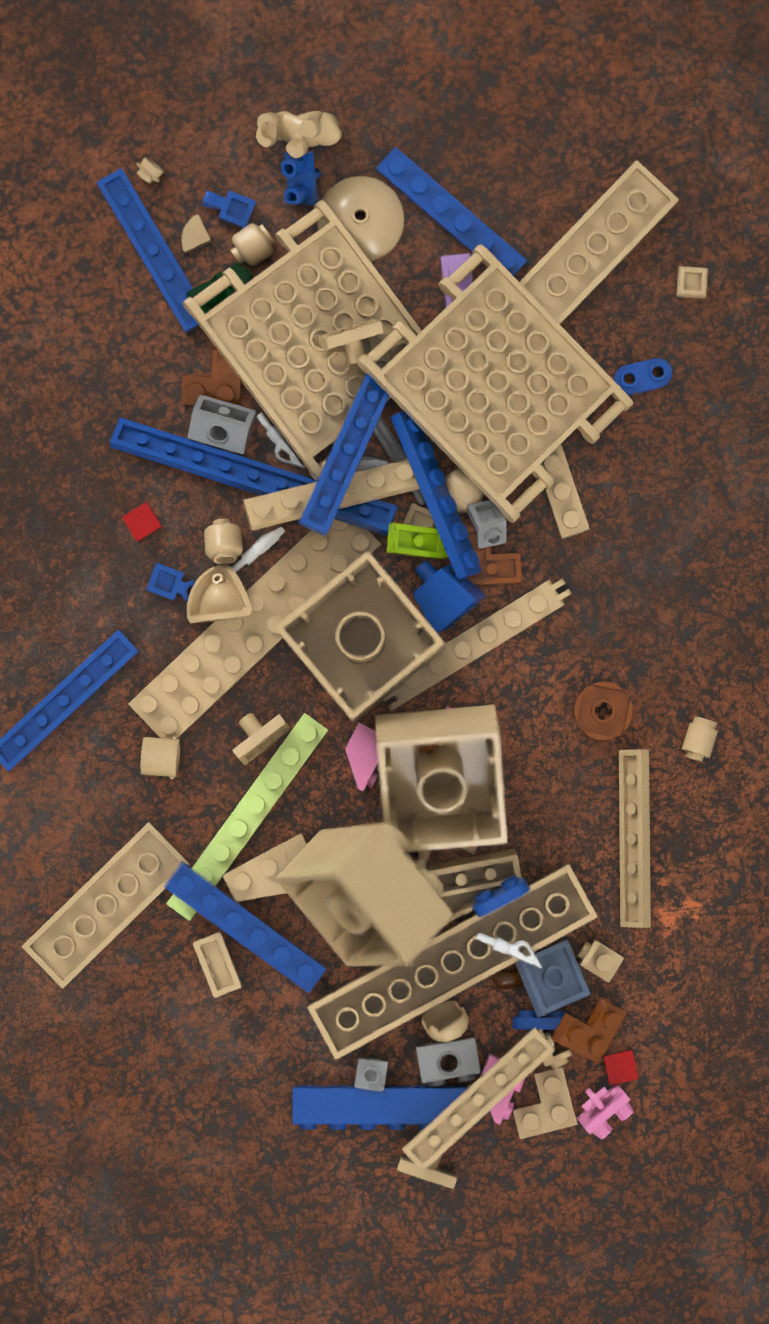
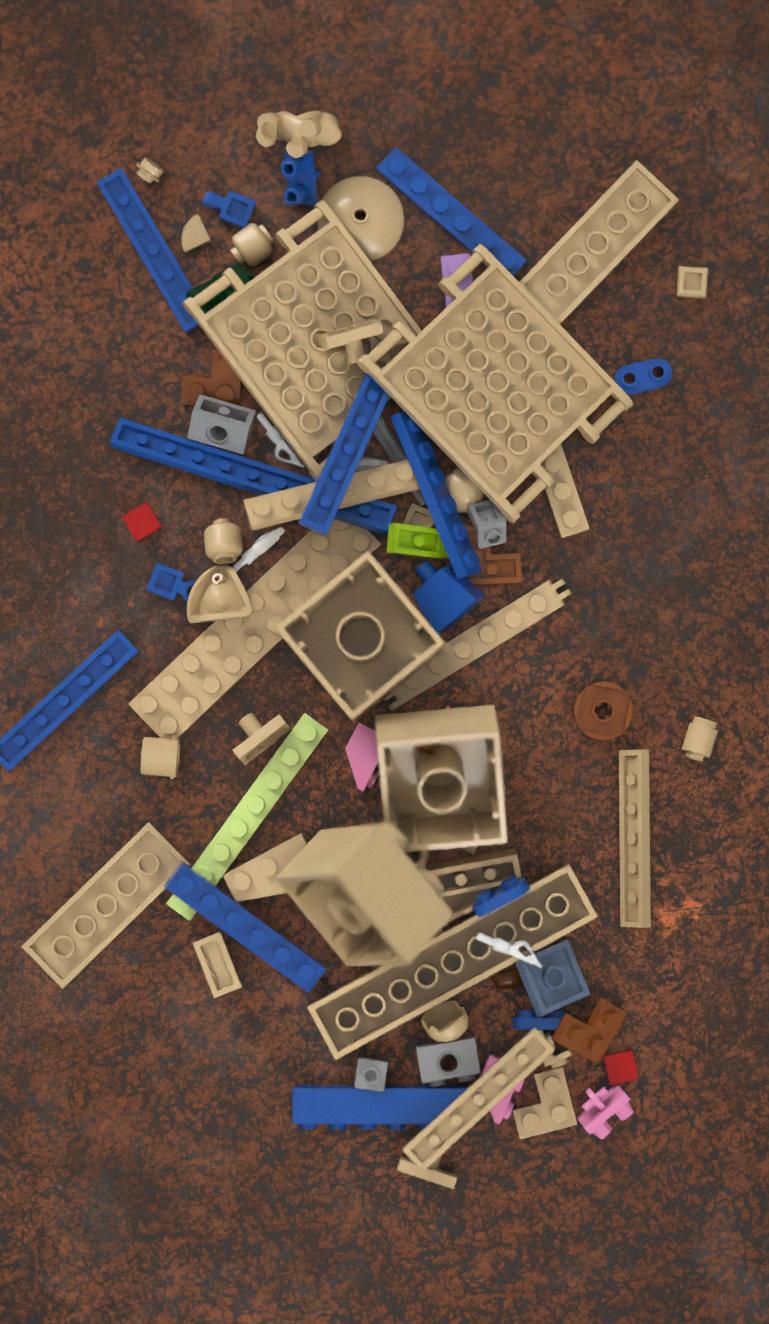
tan bracket [577,939,624,983] -> none

